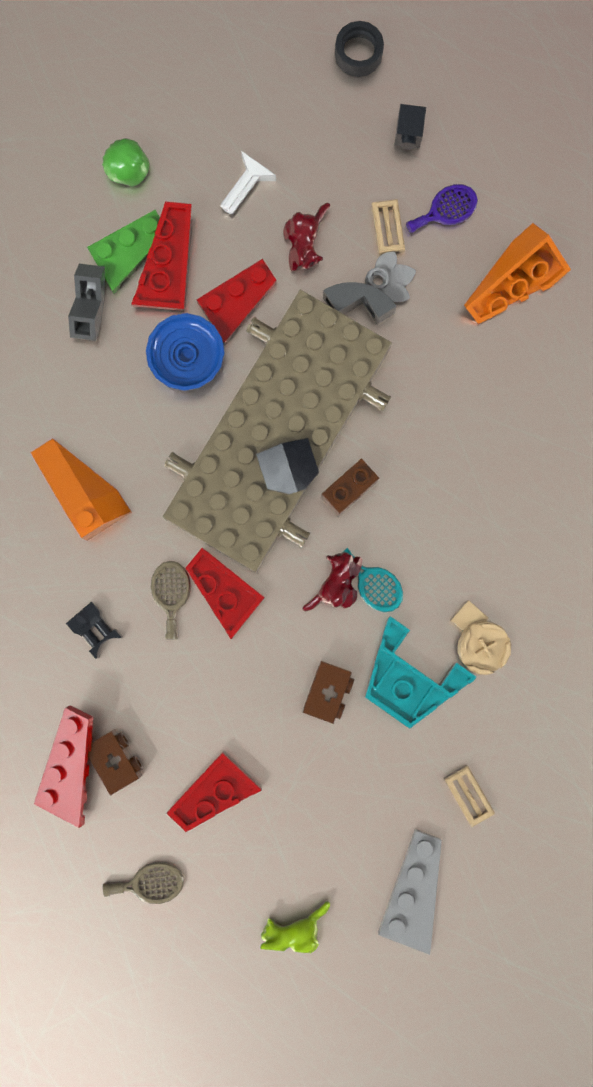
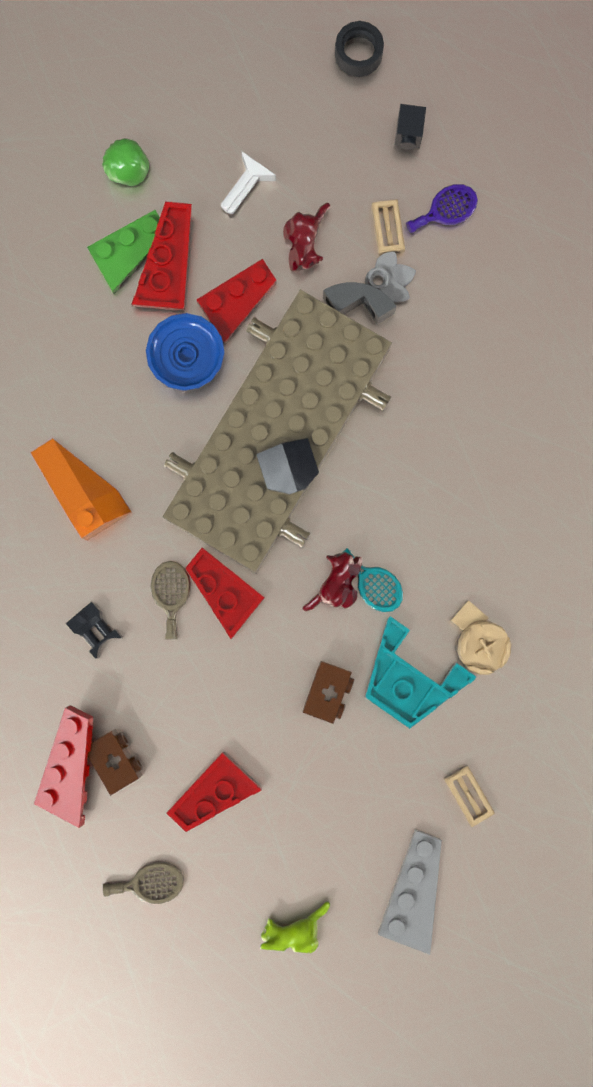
dark grey brick [68,263,105,341] -> none
reddish brown brick [321,458,379,517] -> none
orange wedge [464,223,571,324] -> none

